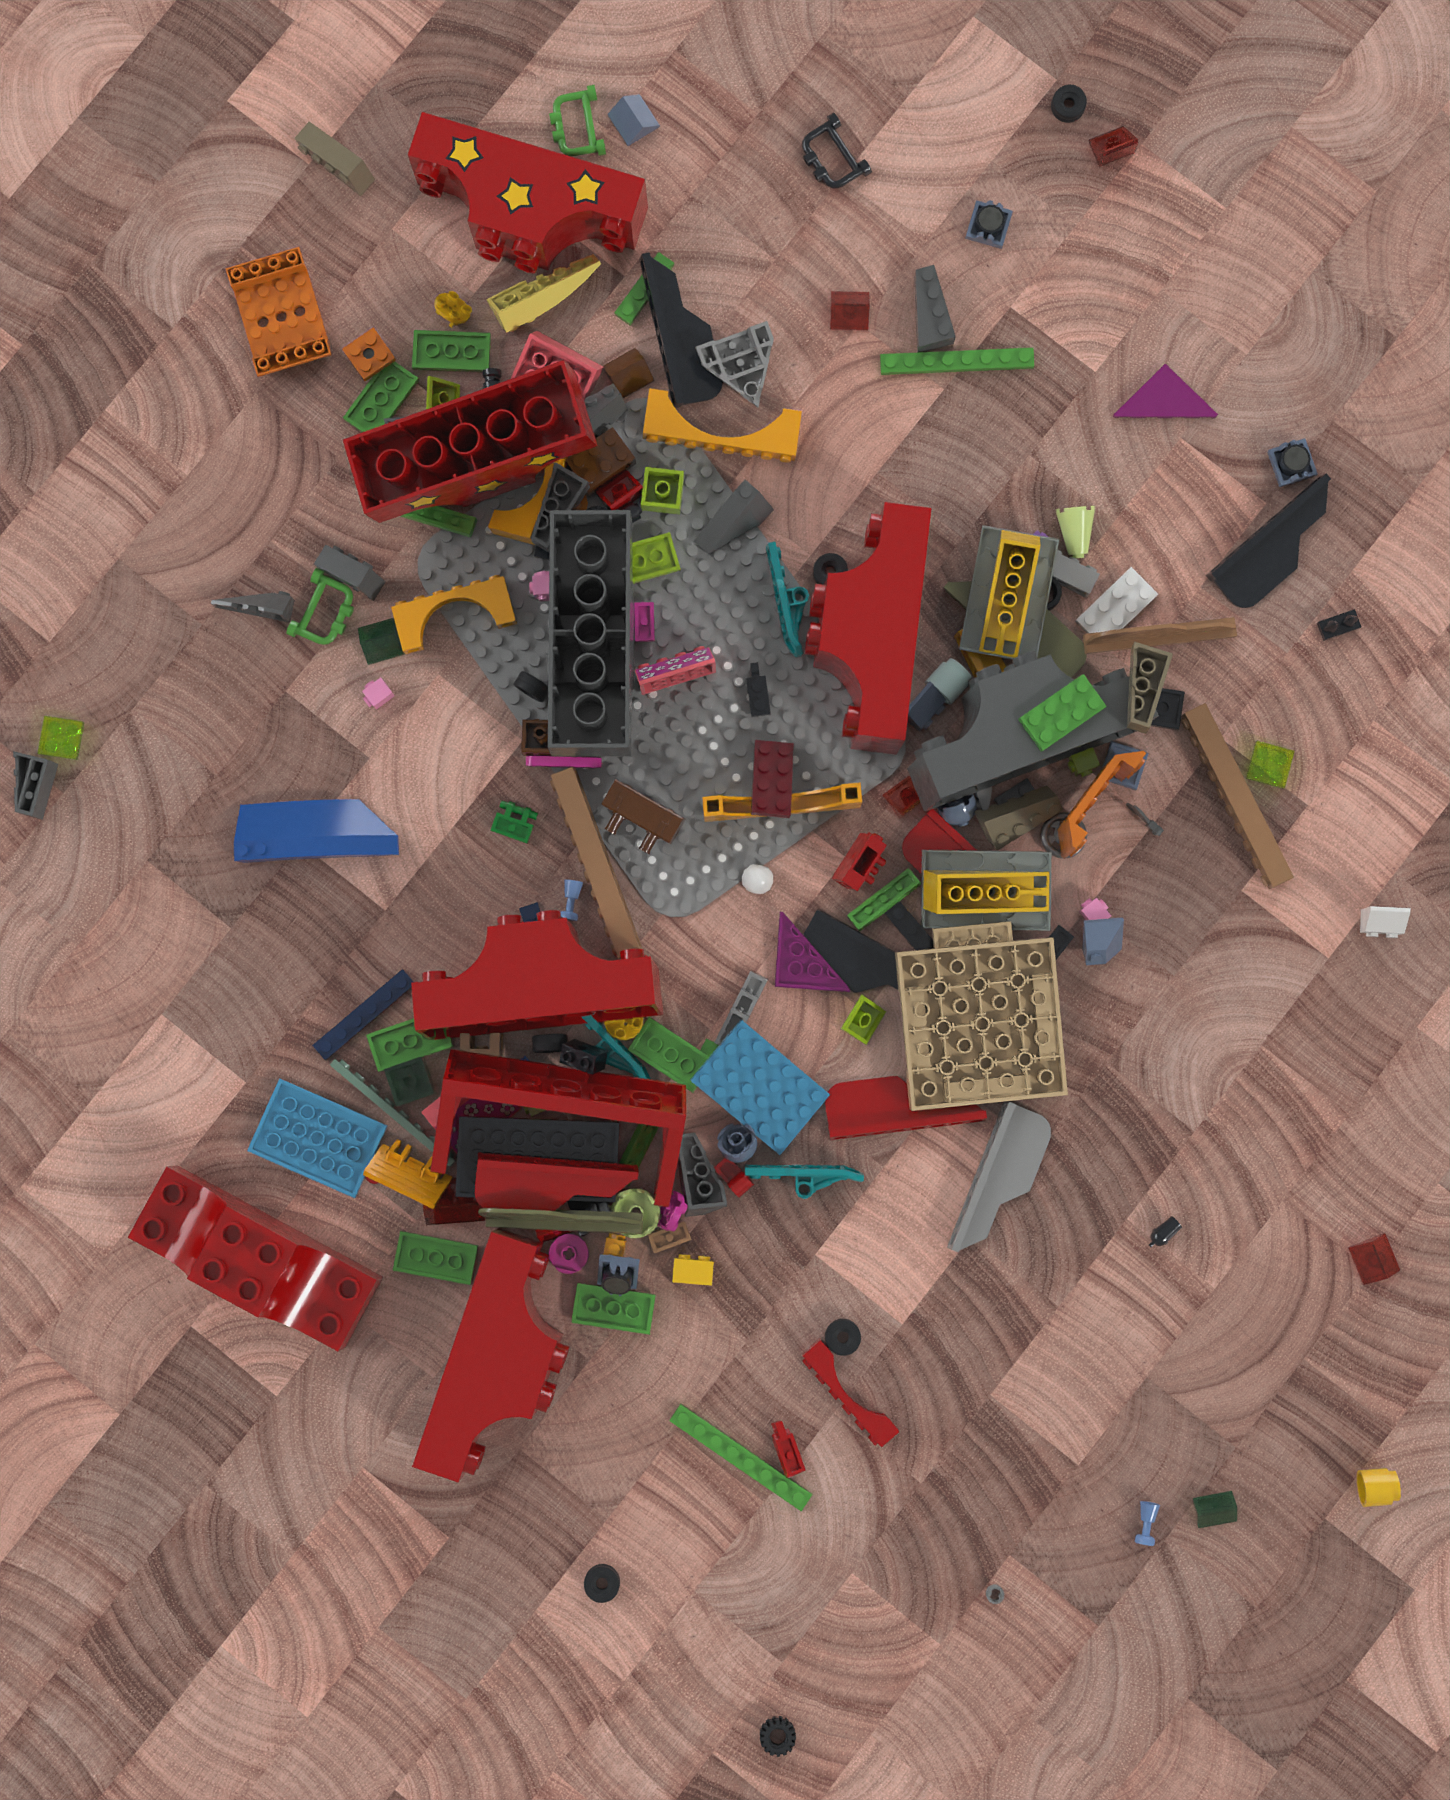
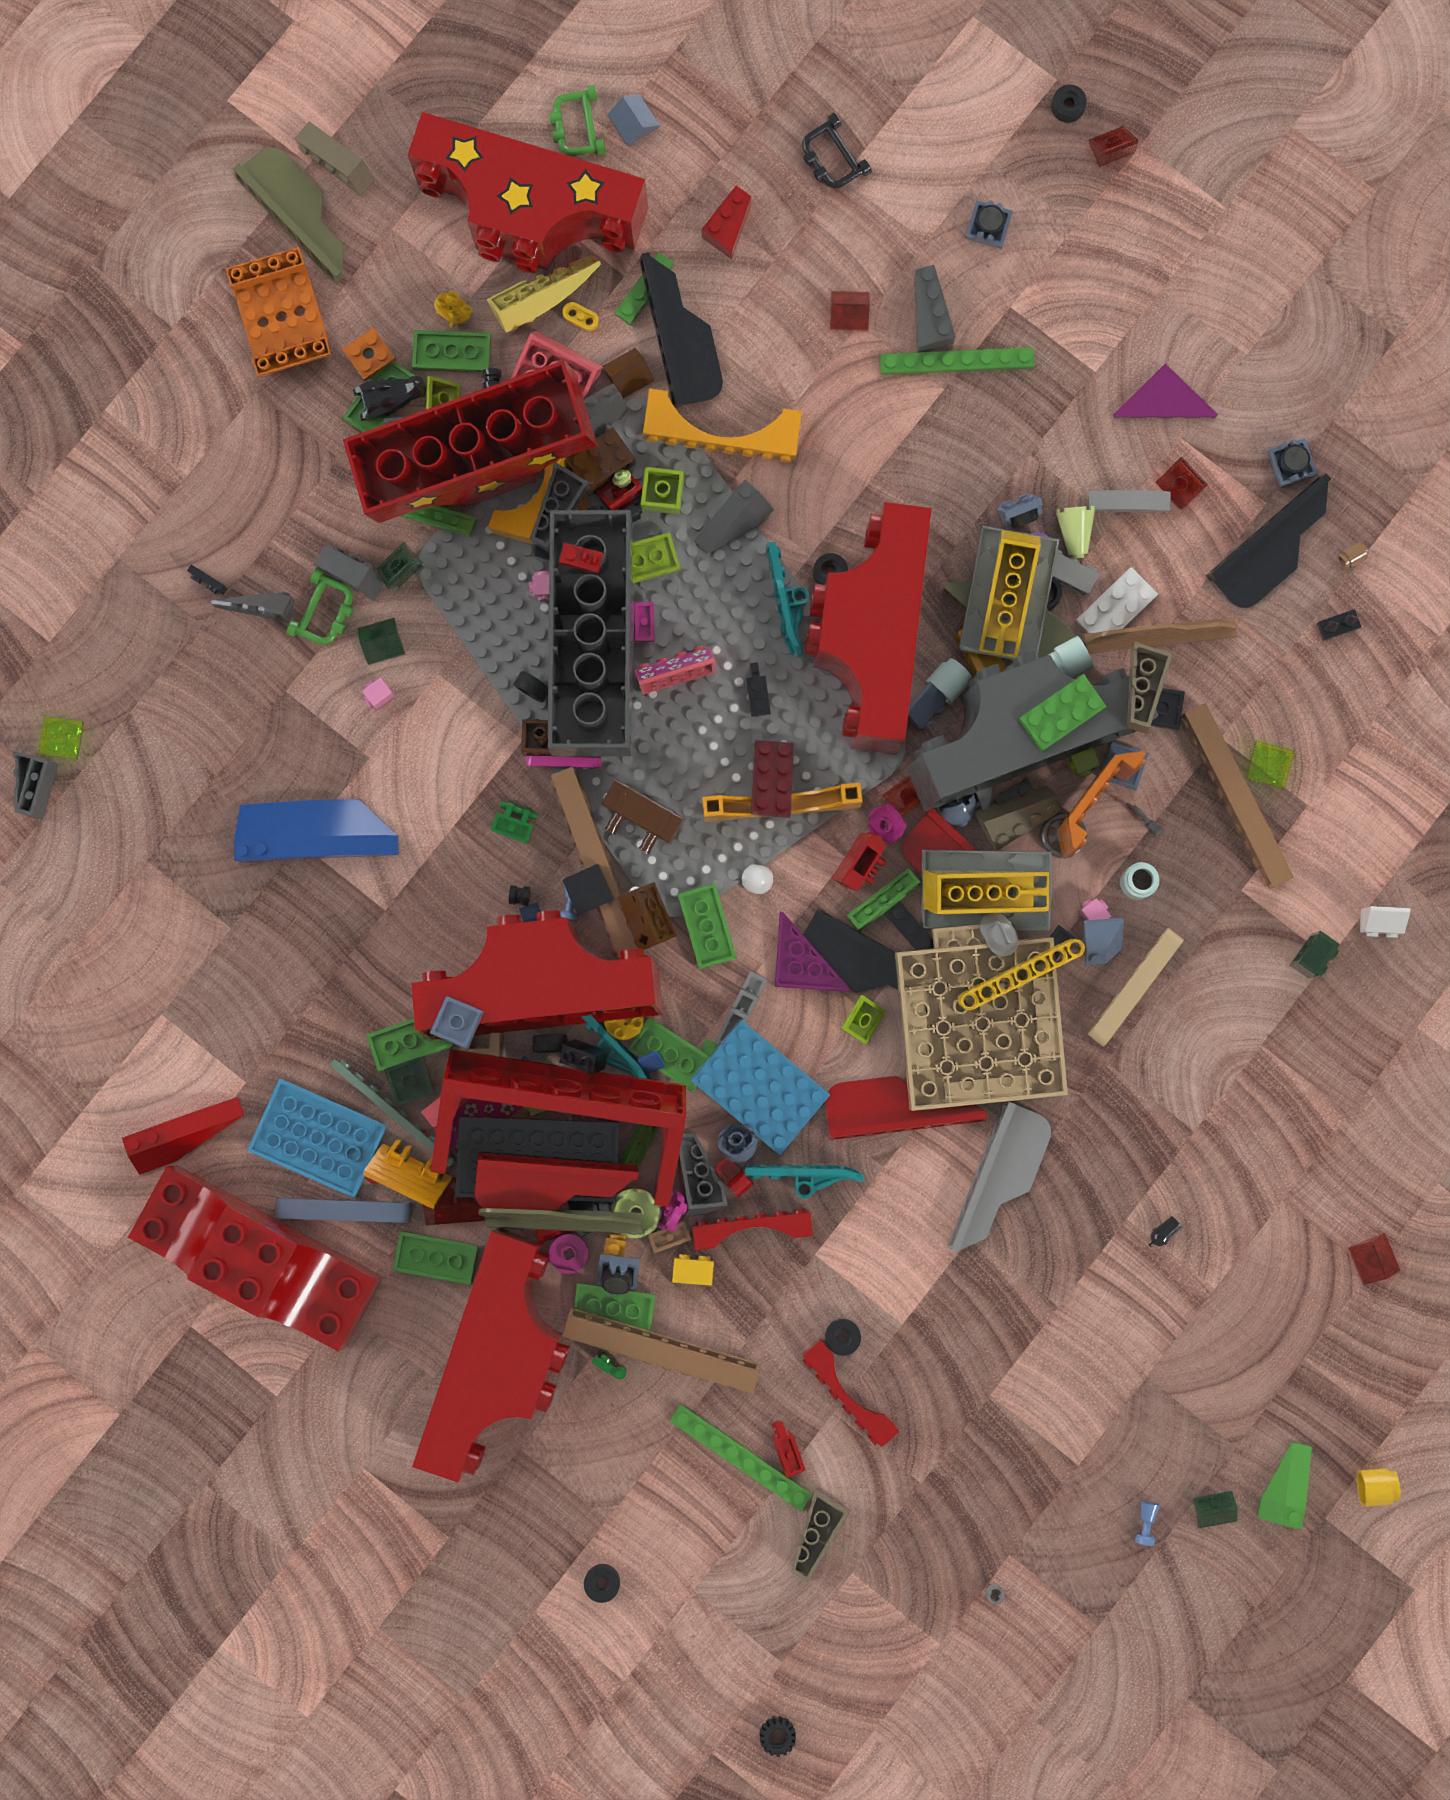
dark blue plate [312,969,414,1060] -> none
light orange arch [391,575,517,655] -> none
light grey wedge [695,321,774,408] -> none
none -> red wedge [122,1097,245,1175]
none -> black plate [187,564,227,595]
none -> olive piece [233,148,344,285]
none -> sand blue beam [275,1198,411,1223]
none -> black animal [353,376,426,421]
none -> clear green slope [377,542,424,590]
none -> sand blue tile [430,996,484,1049]
none -> black wheel [509,885,531,906]
none -> red plate [559,543,603,573]
none -> medium nougat brick [562,1308,761,1393]
none -> yellow plate [563,302,599,332]
none -> black tile [563,864,614,916]
none -> green plate [591,1352,627,1380]
none -> yellowish green plate [612,470,631,488]
none -> reddish brown piece [617,882,677,950]
none -> blue slope [638,1051,664,1074]
none -> bright green plate [677,883,737,969]
none -> red arch [692,1208,813,1250]
none -> red wedge [701,185,751,260]
none -> dark tan wedge [791,1489,851,1583]
none -> dark pink plate [868,804,906,844]
none -> yellow beam [958,939,1085,1010]
none -> light grey piece [980,913,1018,956]
none -> sand blue piece [996,493,1043,528]
none -> light aqua piece [1049,636,1094,678]
none -> tan beam [1087,928,1184,1047]
none -> light grey slope [1089,490,1171,514]
none -> light aqua piece [1120,862,1159,900]
none -> clear red slope [1156,457,1208,510]
none -> bright green wedge [1257,1442,1312,1530]
none -> clear green brick [1290,931,1340,979]
none -> medium nougat brick [1338,542,1369,569]

